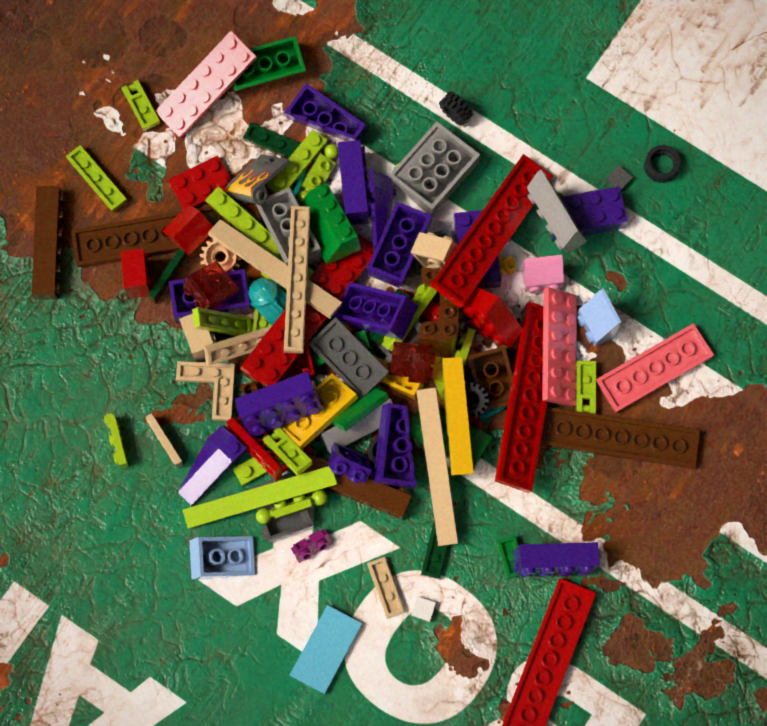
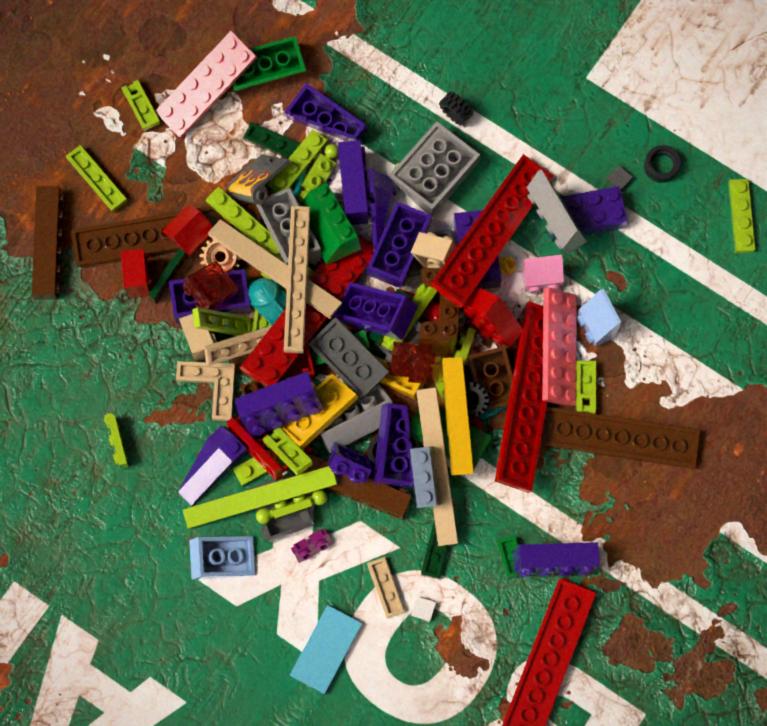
tan tile [146,413,184,468] -> none
red plate [168,155,231,209] -> none
green tile [332,388,389,432] -> none
coral plate [596,323,714,413] -> none
none -> sand blue brick [410,447,440,508]
none -> lime plate [728,179,755,253]

